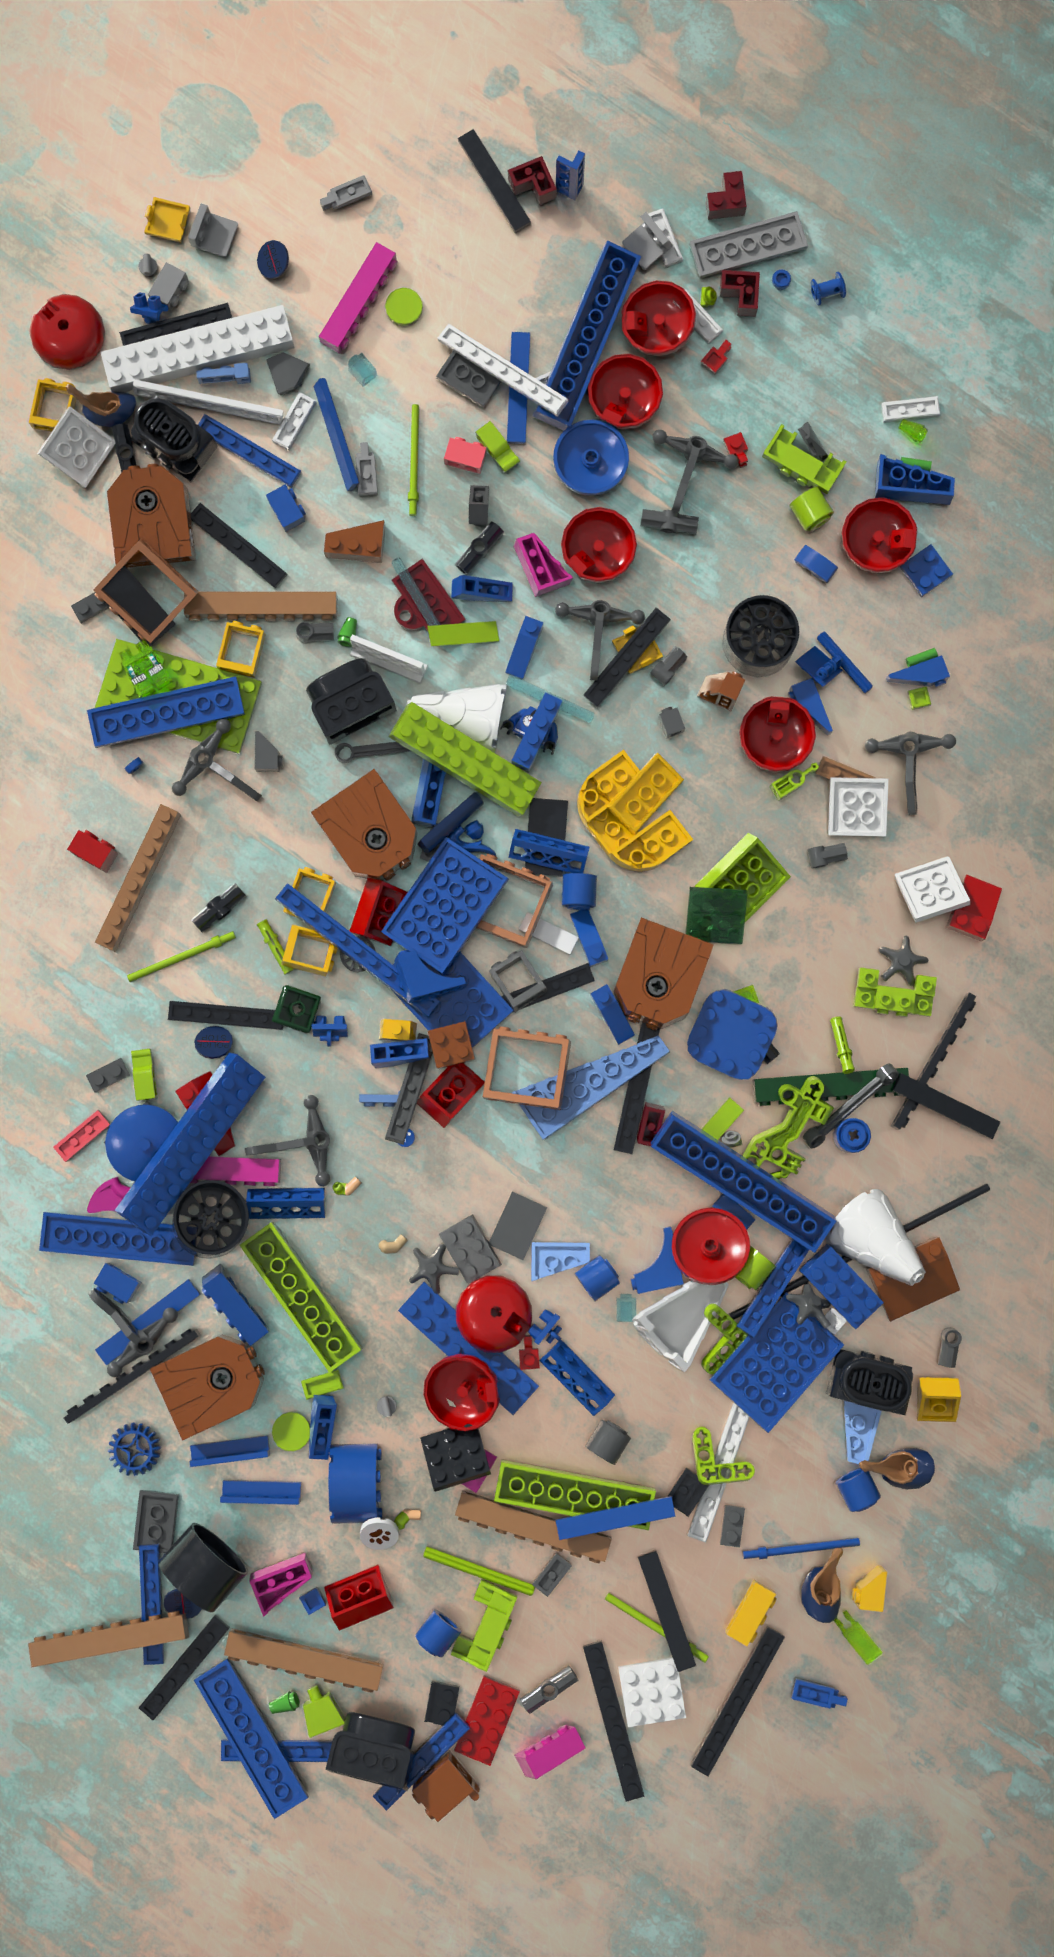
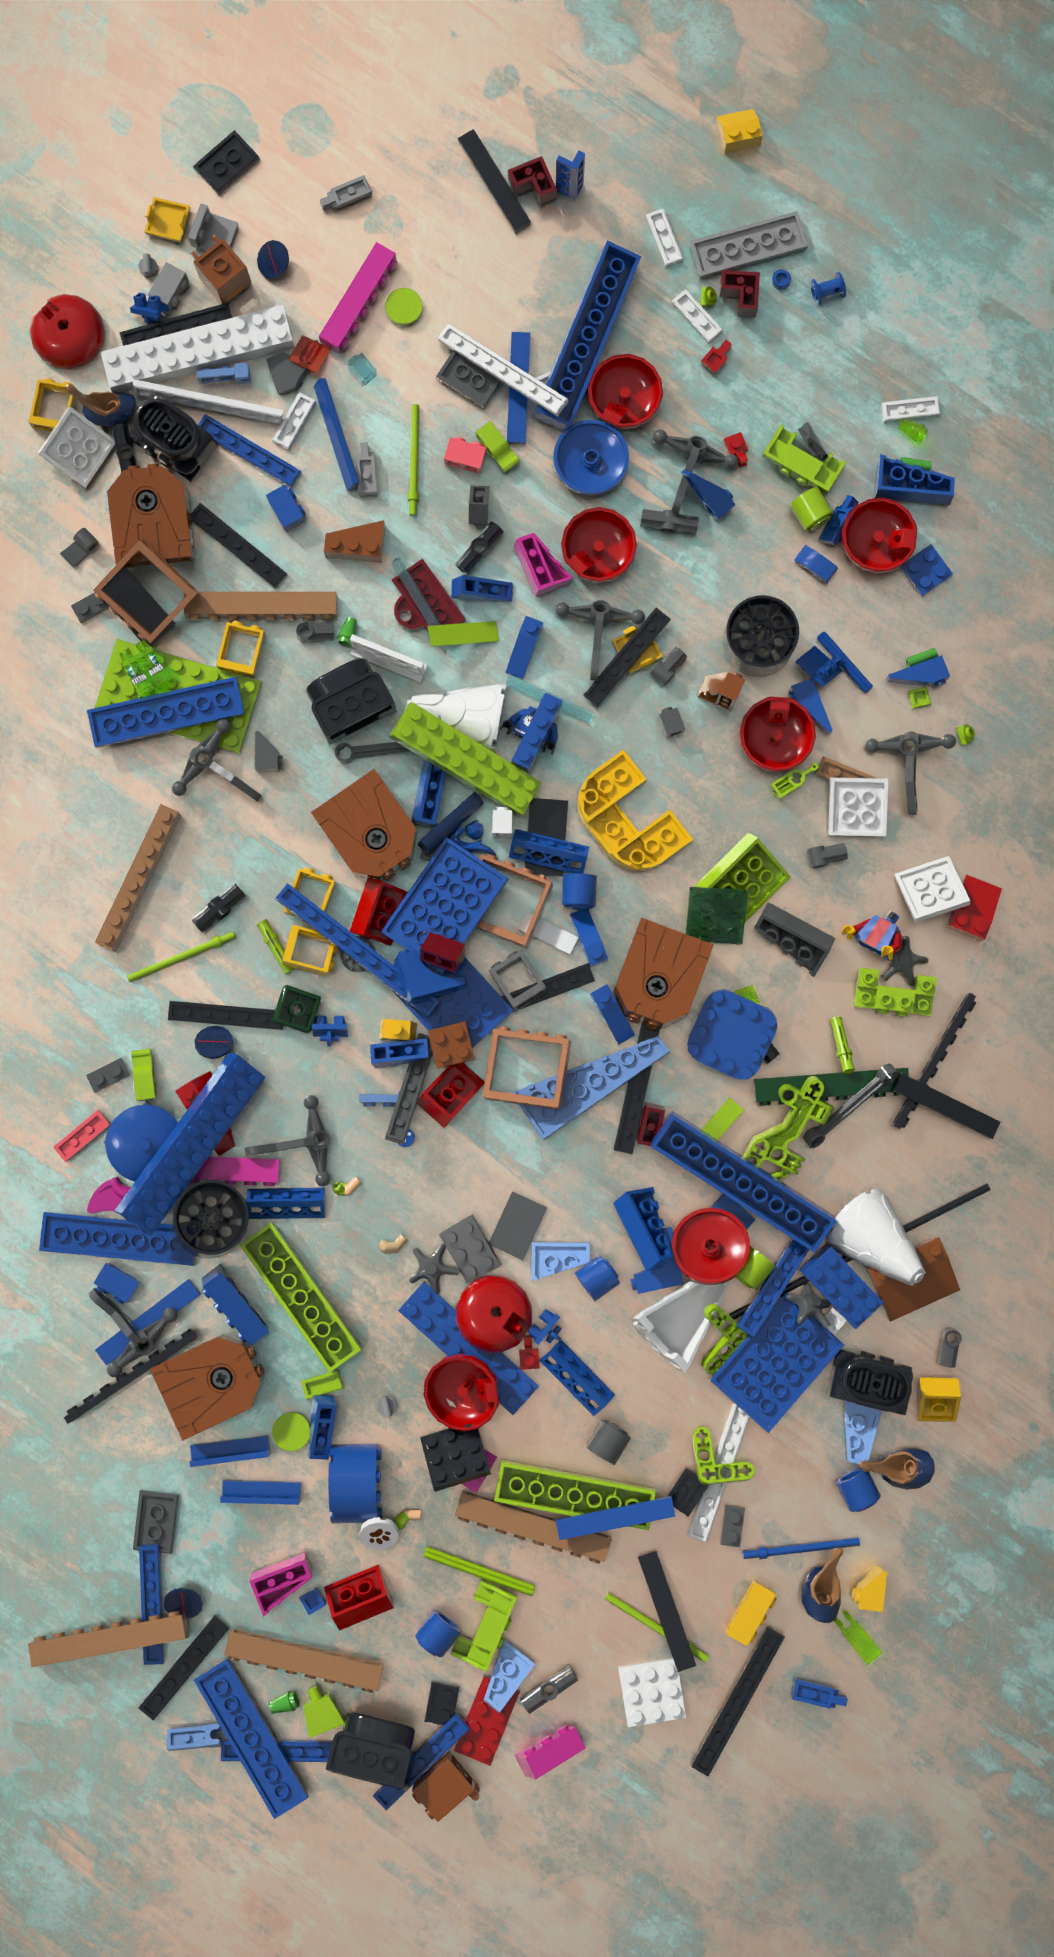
red brick [67,830,118,873] -> none
blue gear [108,1422,161,1476] -> none
blue tile [124,757,143,774] -> none
black wheel [158,1523,248,1612] -> none
dark grey plate [532,1552,572,1597] -> none
black plate [583,1640,645,1802] -> none
yellow tile [607,753,684,834] -> none
clear light blue brick [616,1294,636,1322] -> none
light grey bracket [622,212,673,270] -> none
red piece [622,280,696,357] -> none
dark red brick [706,171,747,220] -> none
light grey plate [722,1131,742,1148] -> none
blue piece [833,1118,871,1153] -> none
none -> dark grey panel [60,528,99,566]
none -> medium blue plate [167,1724,223,1751]
none -> dark orange container [191,234,252,304]
none -> black tile [193,130,260,195]
none -> clear red piece [289,335,331,373]
none -> dark red brick [420,932,465,973]
none -> light blue wing [483,1639,535,1713]
none -> white brick [492,807,512,839]
none -> blue wedge [613,1187,673,1271]
none -> blue slope [681,470,735,519]
none -> yellow slope [716,109,763,153]
none -> dark grey wedge [754,902,836,977]
none -> blue hinge [819,495,859,545]
none -> torso [842,911,902,960]
none -> lime plate [956,724,975,746]

